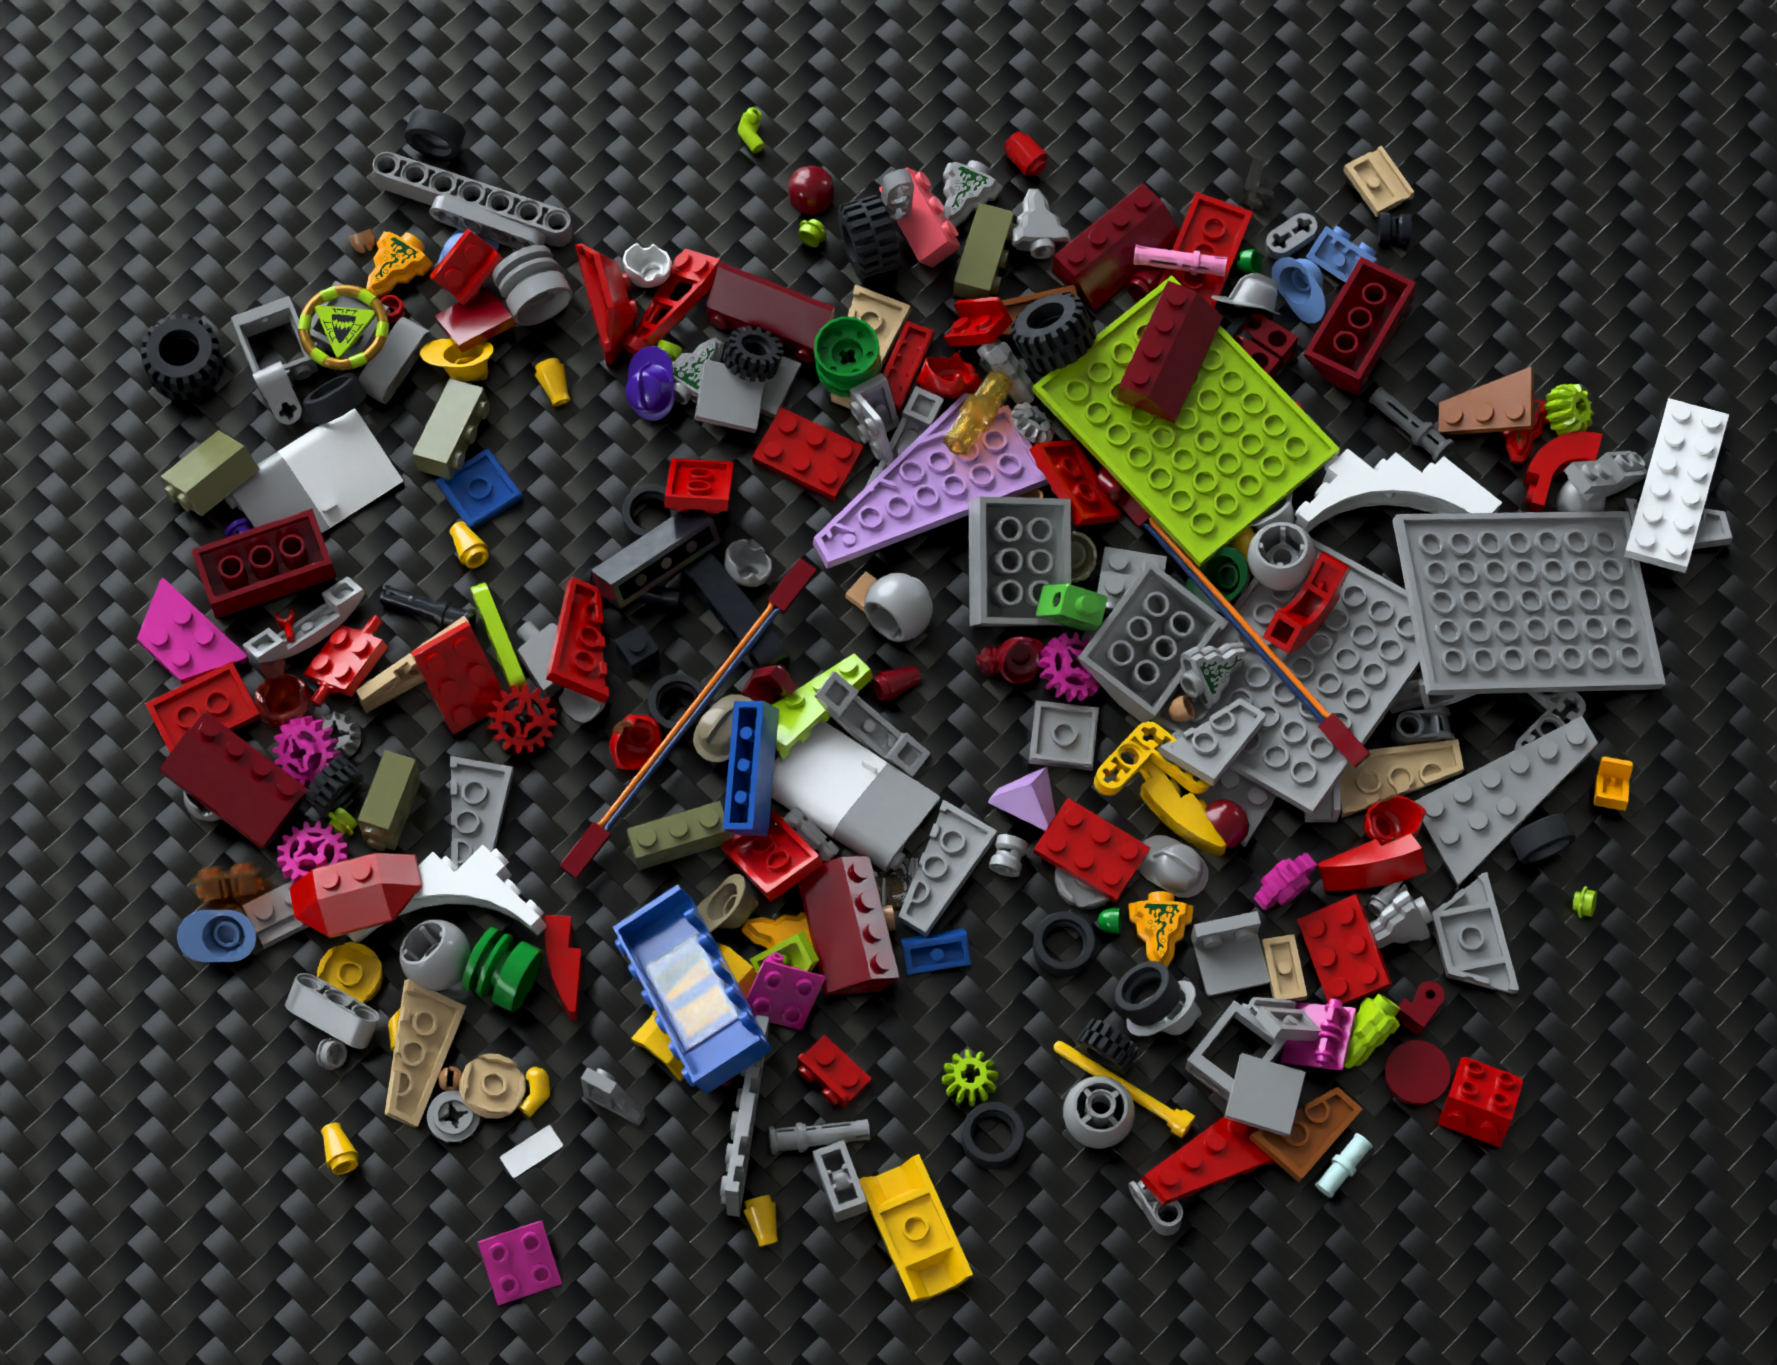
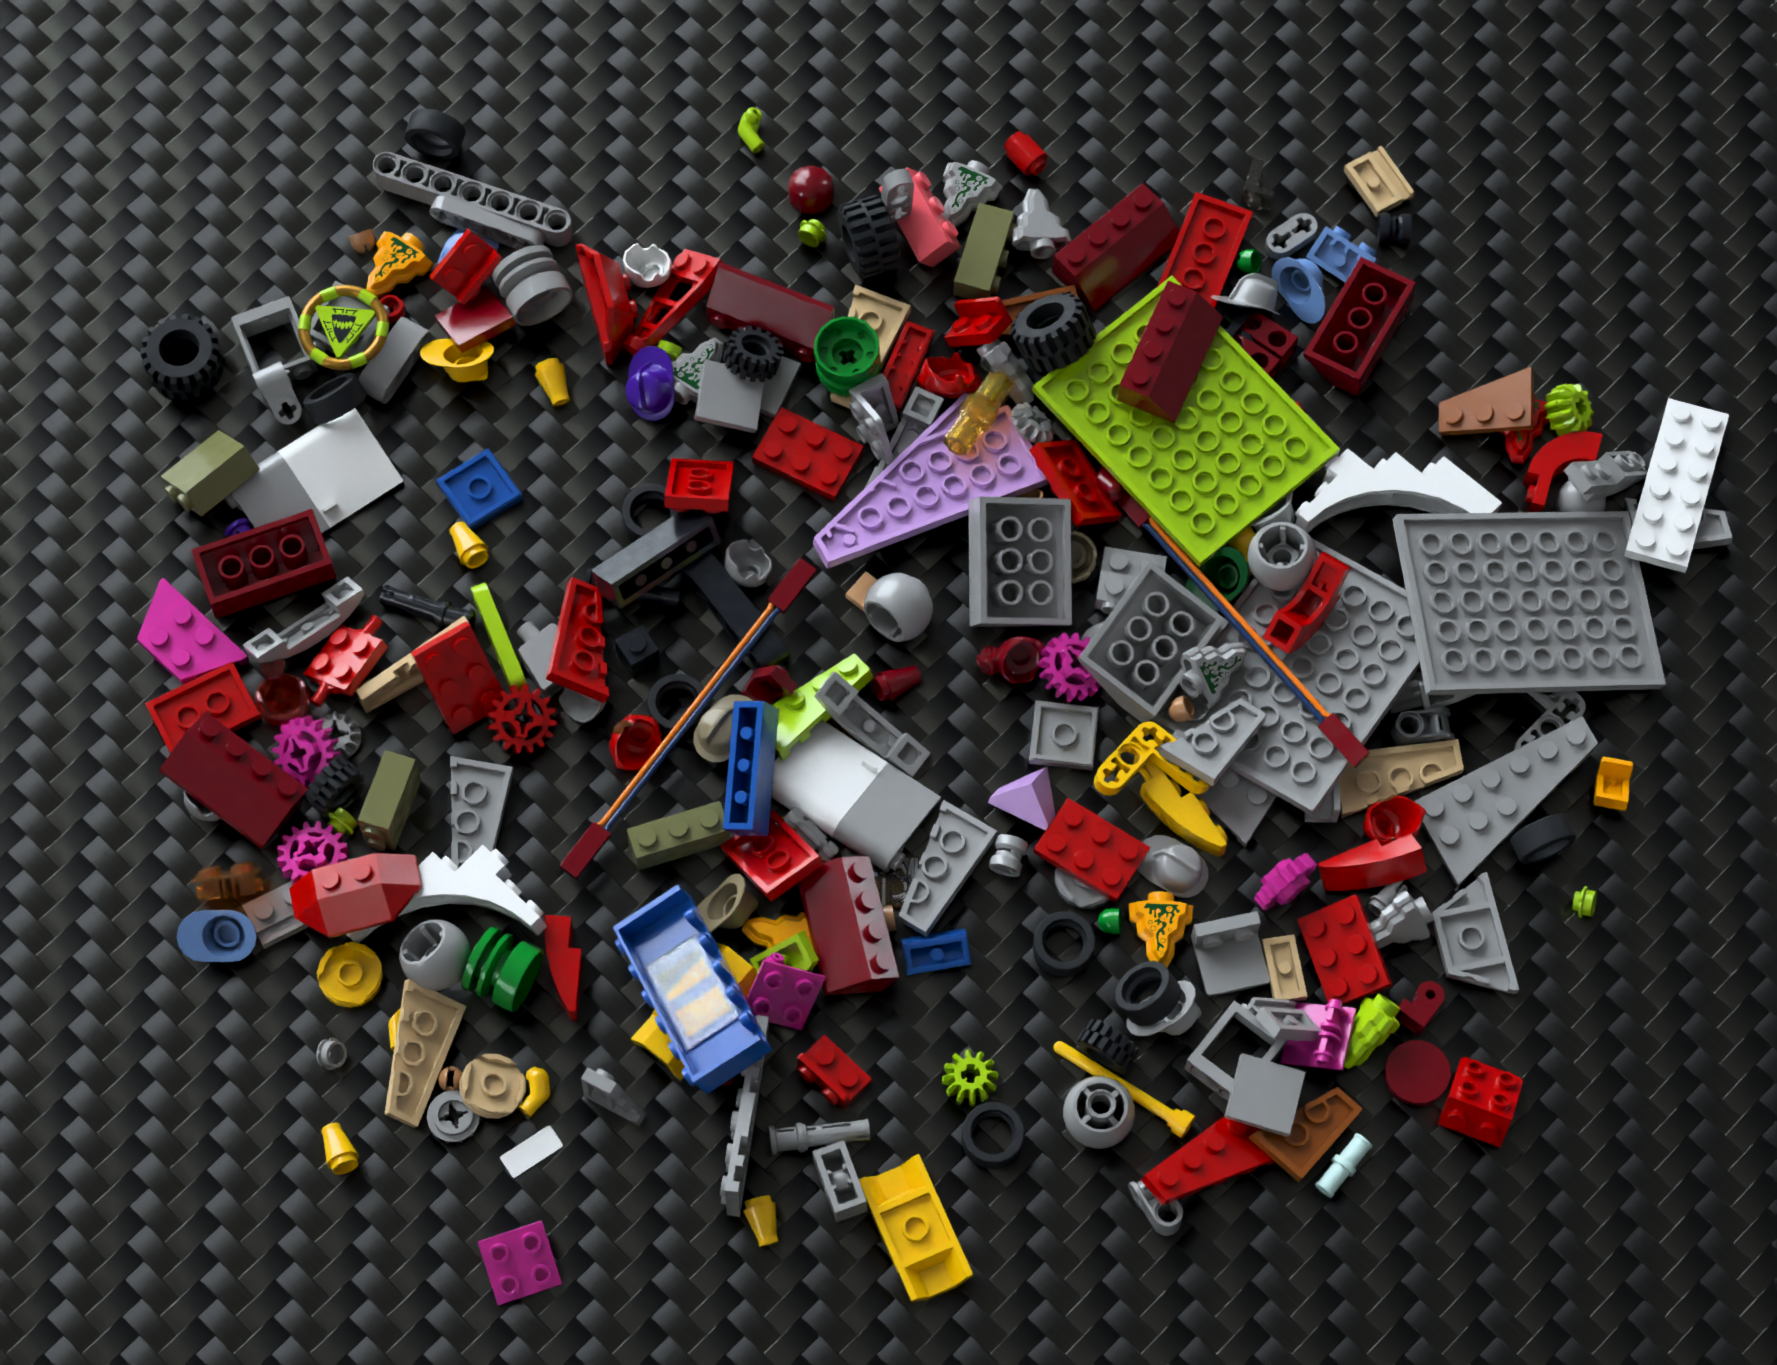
red hand [275,609,297,643] -> none
light grey beam [285,973,380,1049] -> none
brick [412,378,490,480] -> none
bright green torso [1035,584,1108,633] -> none
dark red cone [1127,266,1165,301] -> none
bright pink pin [1133,245,1227,277] -> none
dark red hair [1206,798,1250,849] -> none
dark grey pin [1369,387,1454,463] -> none

